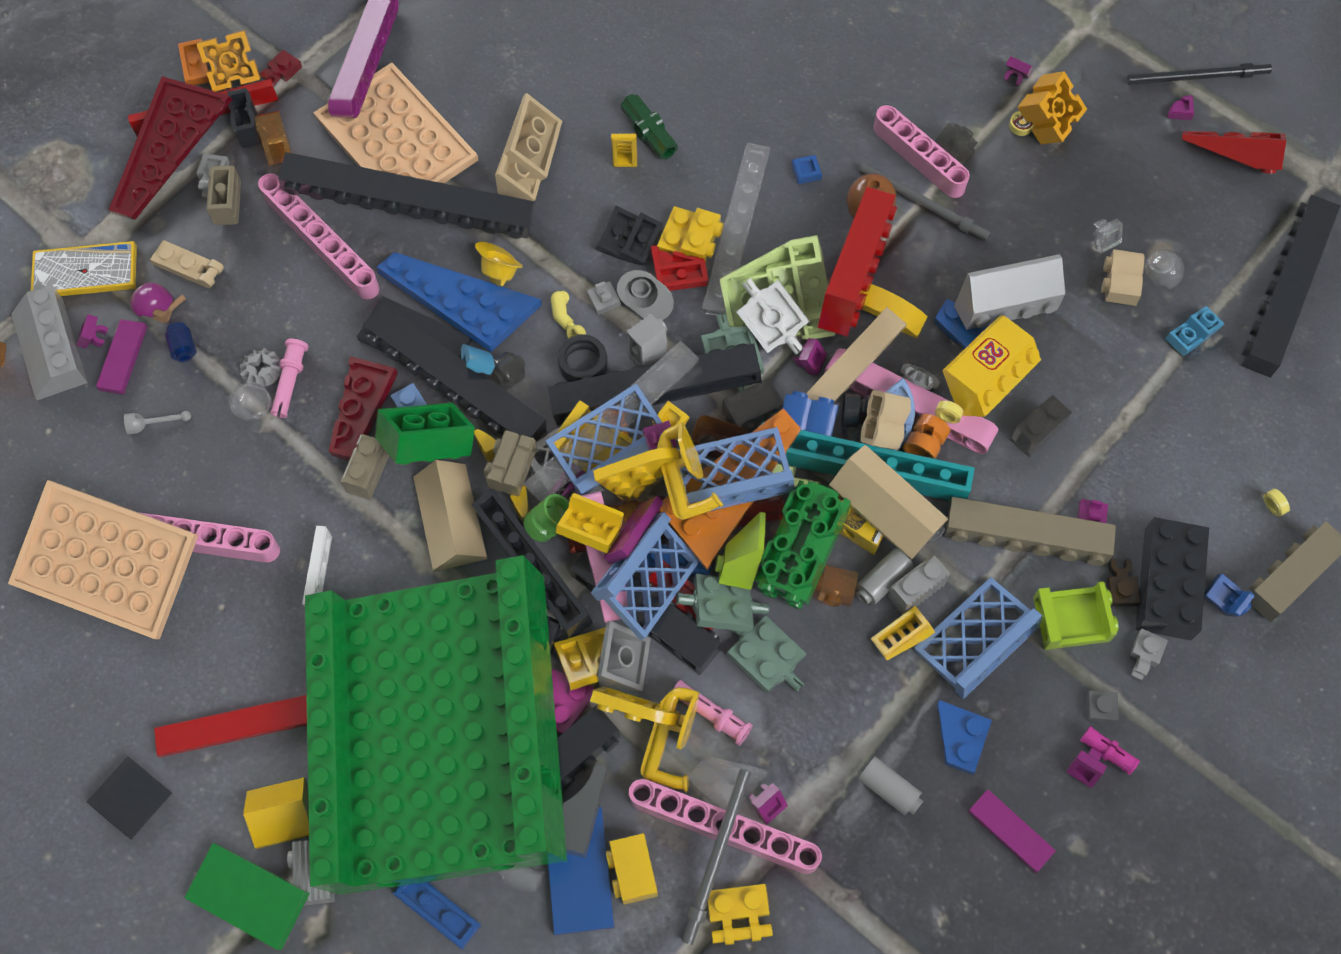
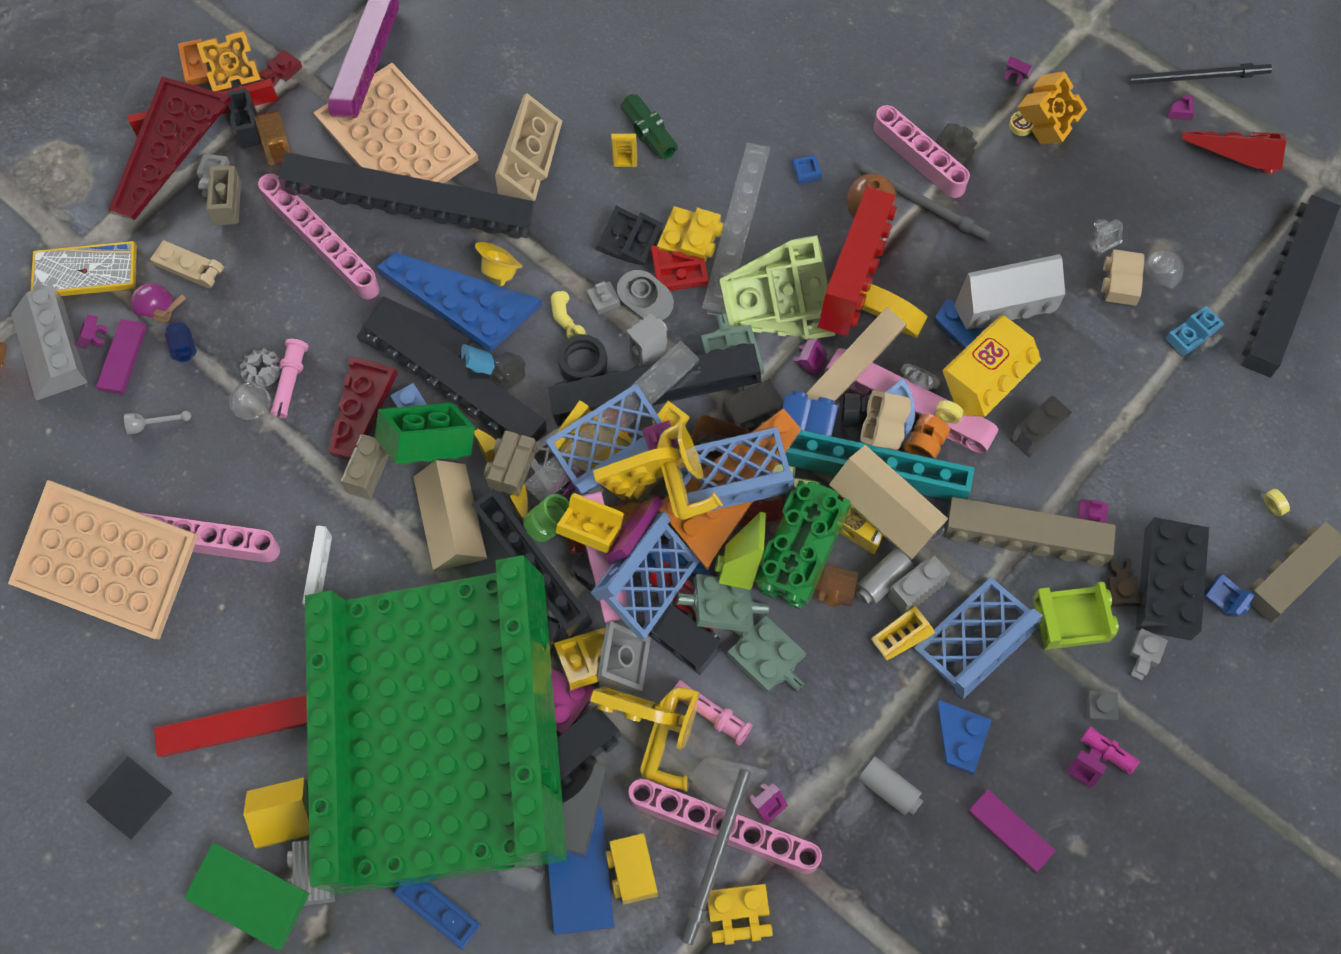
white plate [737,278,809,355] -> none

